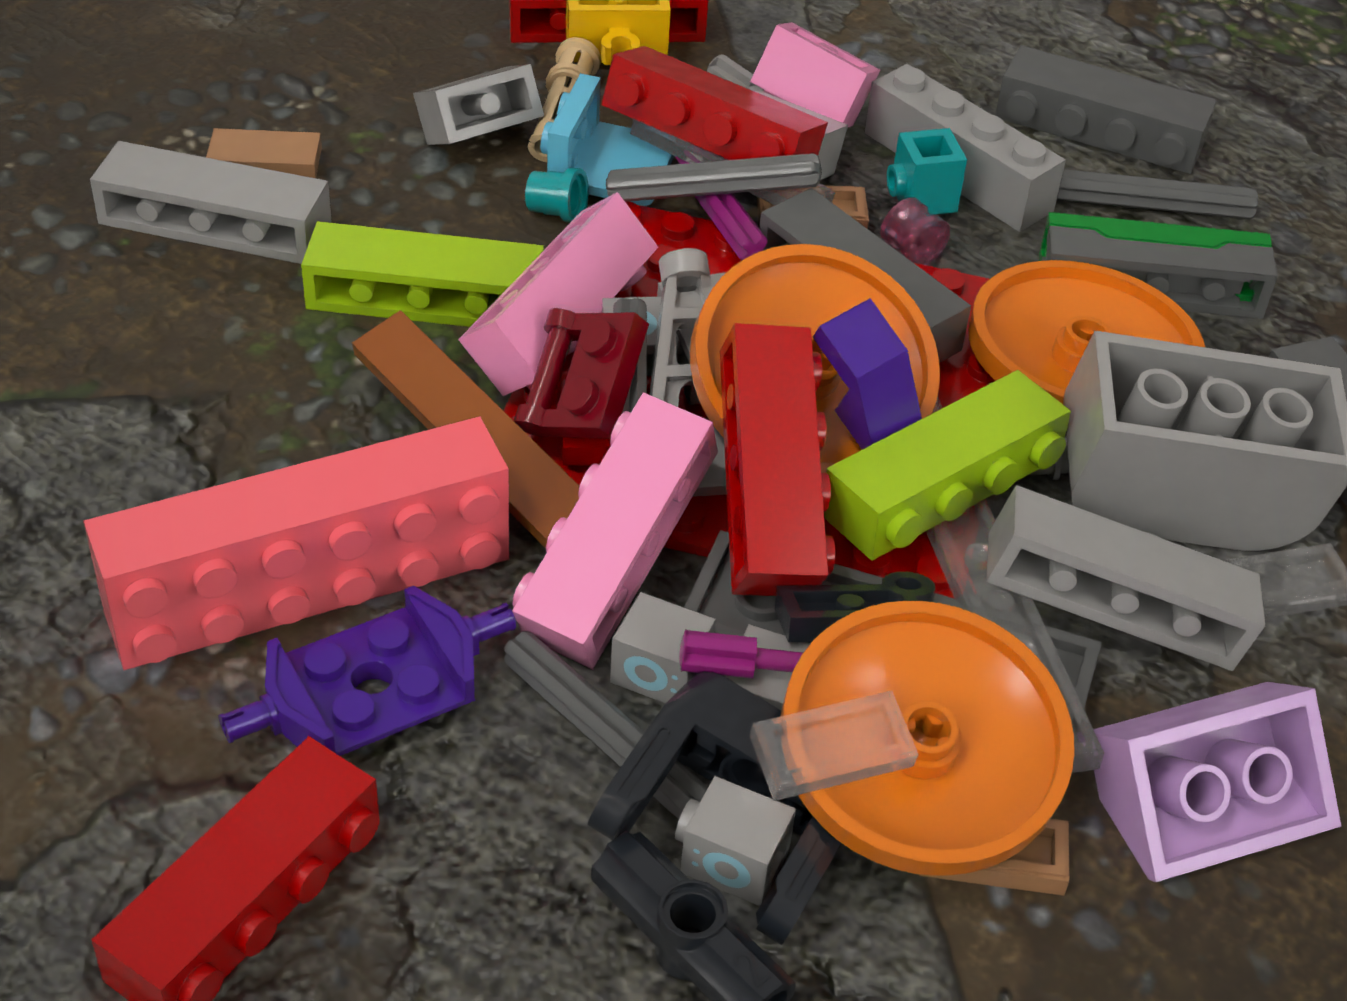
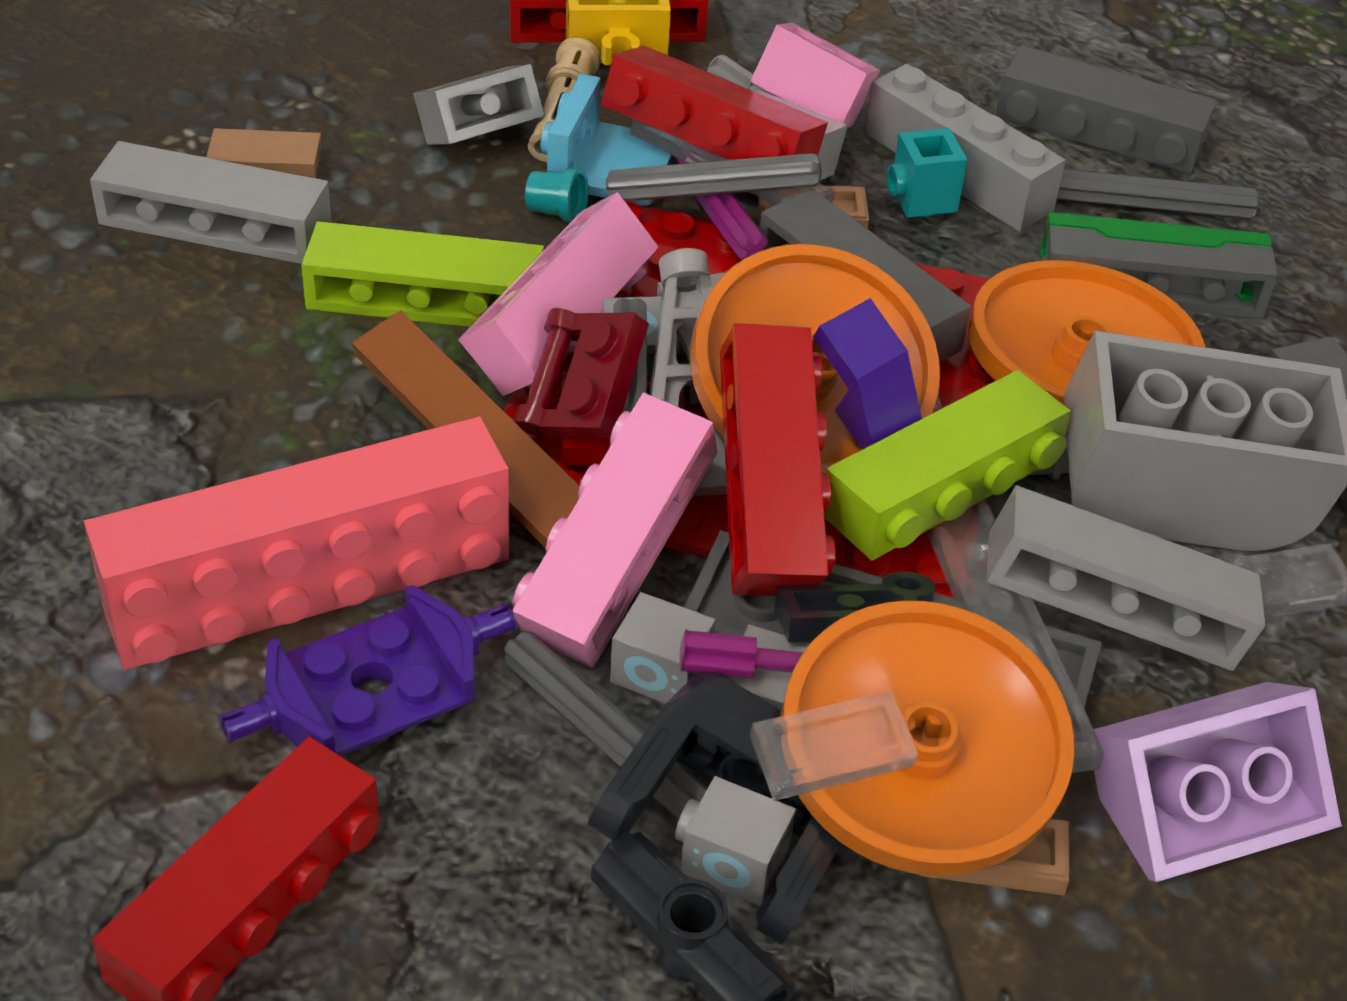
clear pink wheel [880,198,951,265] -> none

